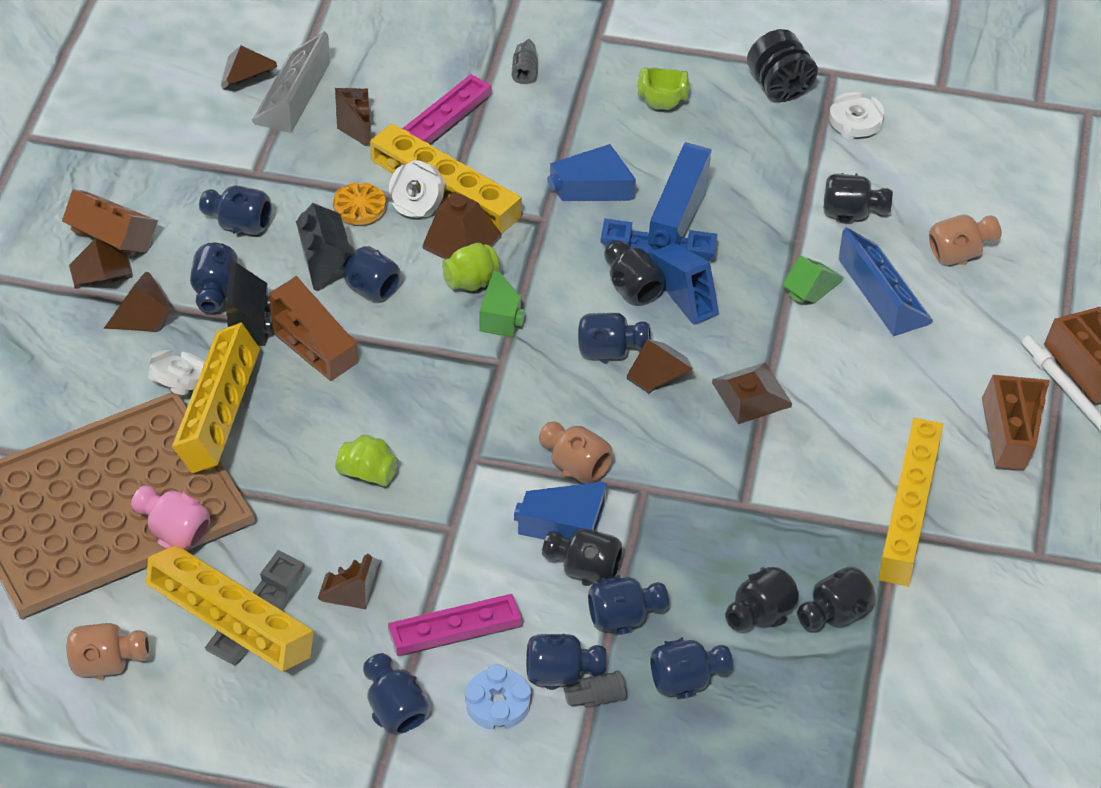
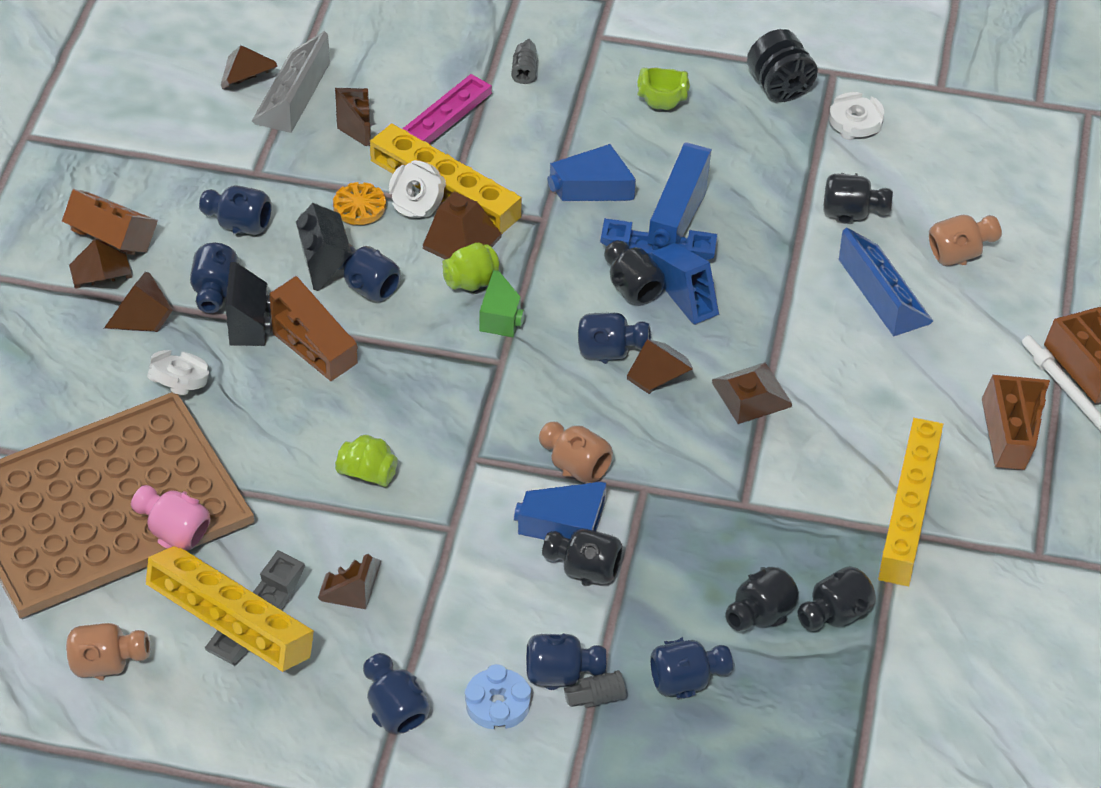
yellow brick [172,322,260,473] -> none
dark pink plate [388,594,521,656] -> none
dark blue piece [588,575,669,635] -> none
bright green slope [782,255,844,303] -> none

